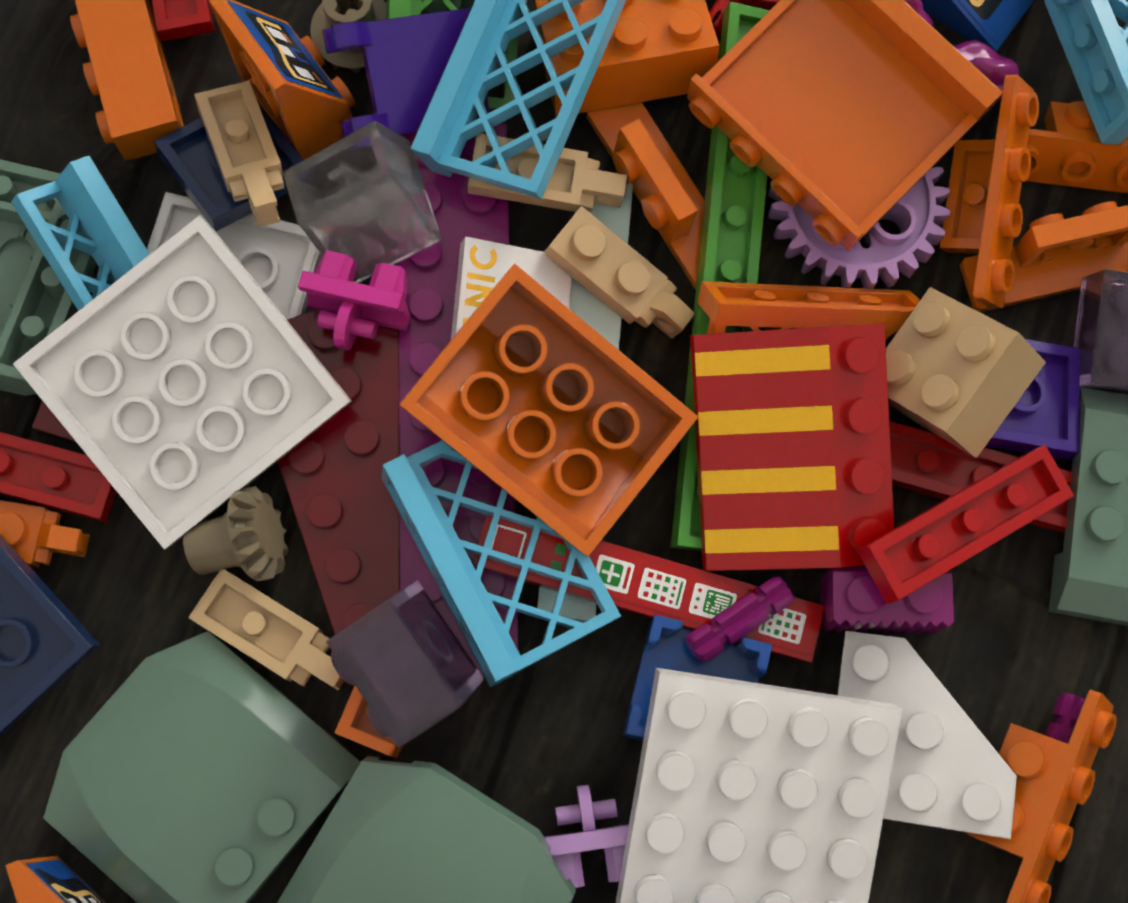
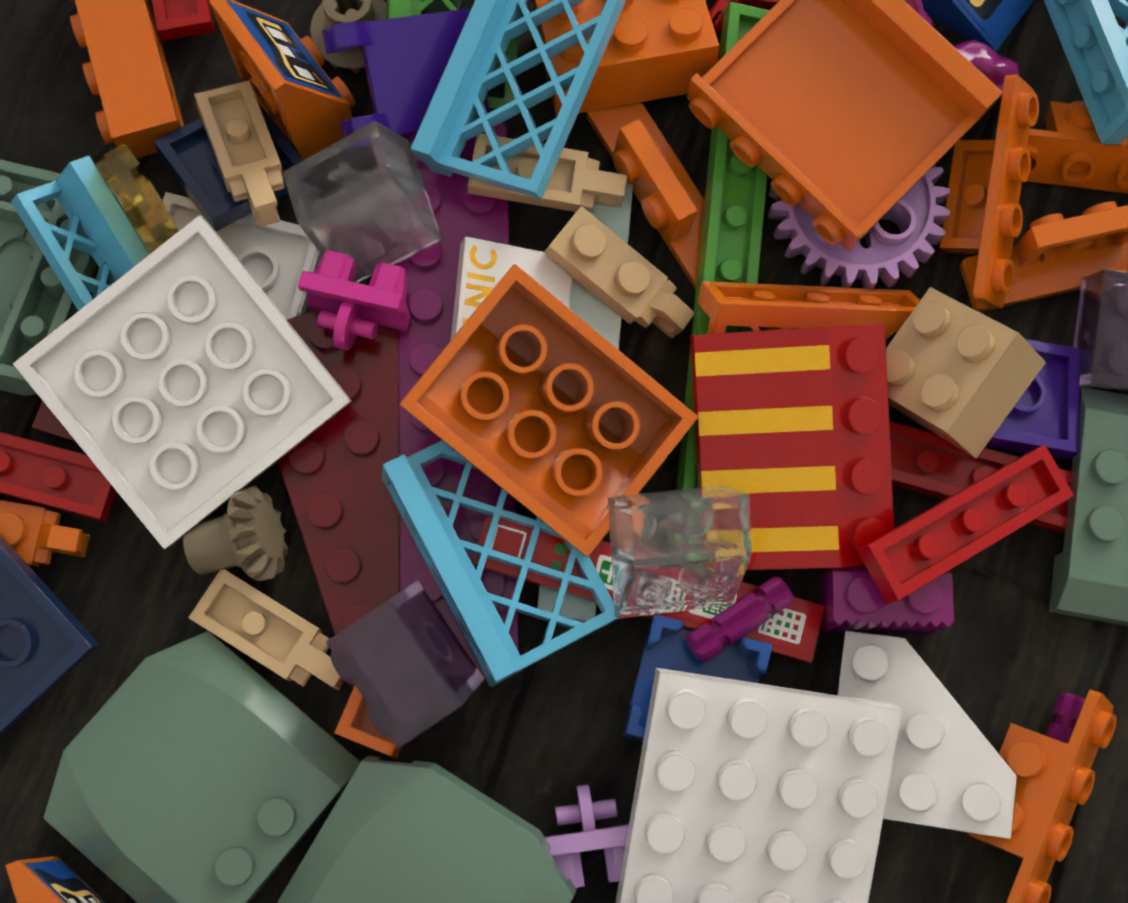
none -> clear yellow plate [95,144,179,254]
none -> clear slope [608,486,752,619]

